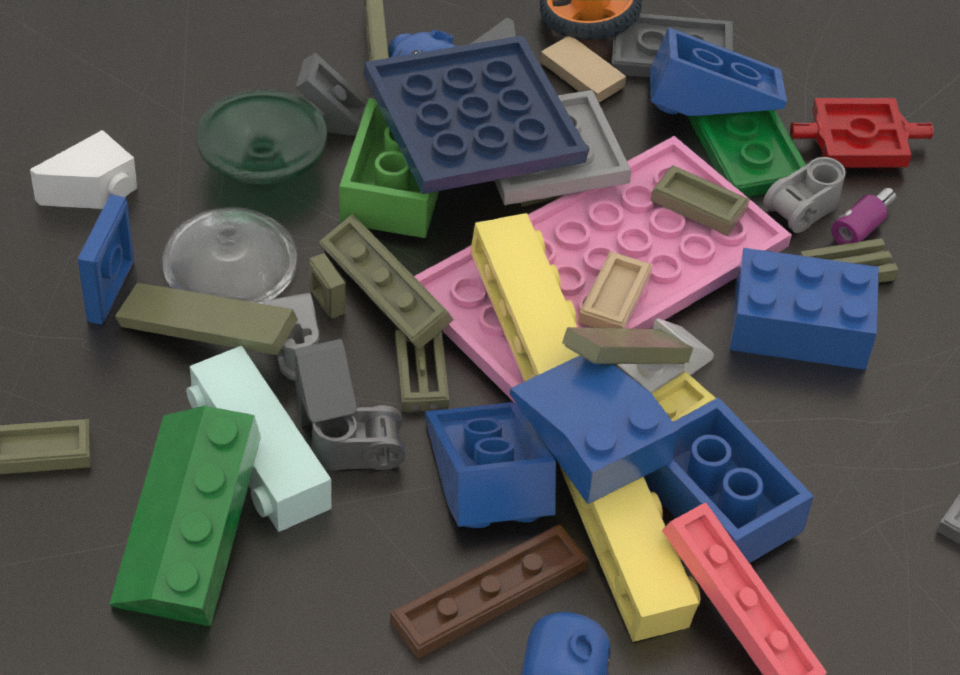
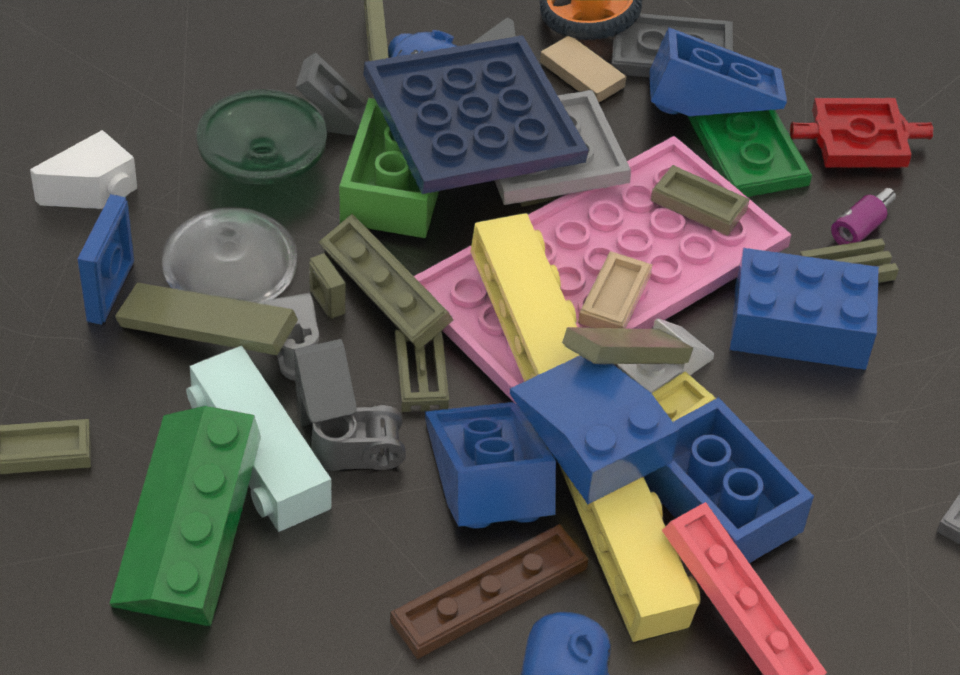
light grey piece [763,157,846,233] -> none

